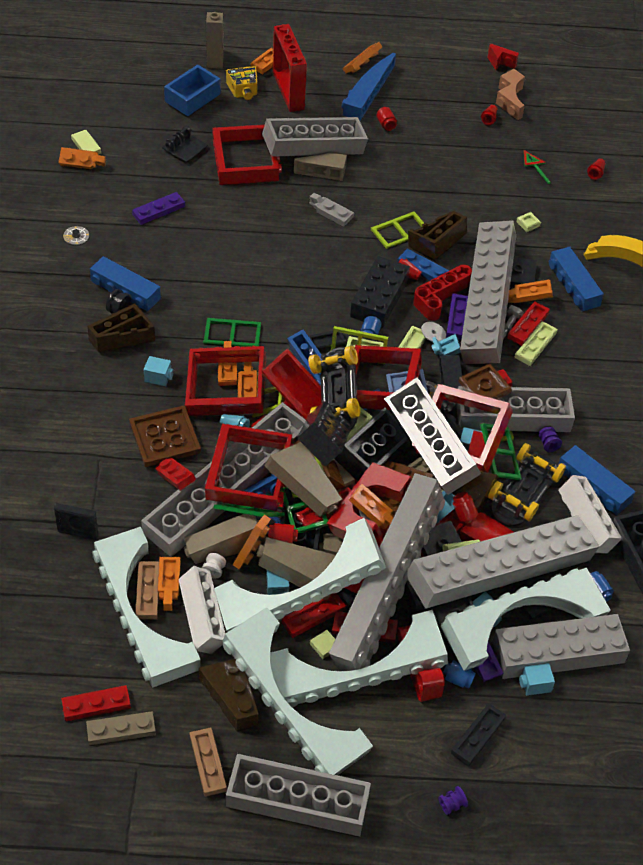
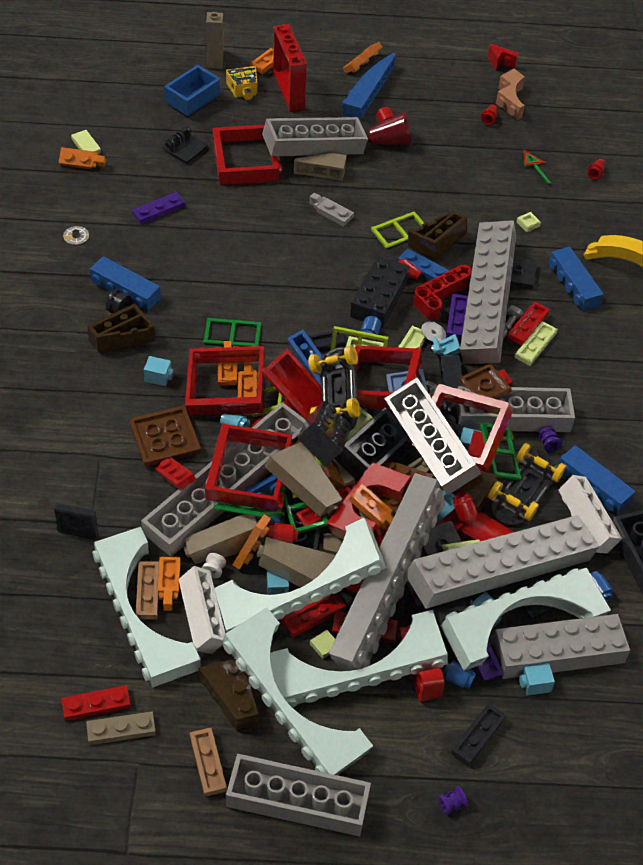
orange hinge [508,280,553,303] -> none
none -> dark red cone [366,112,412,145]

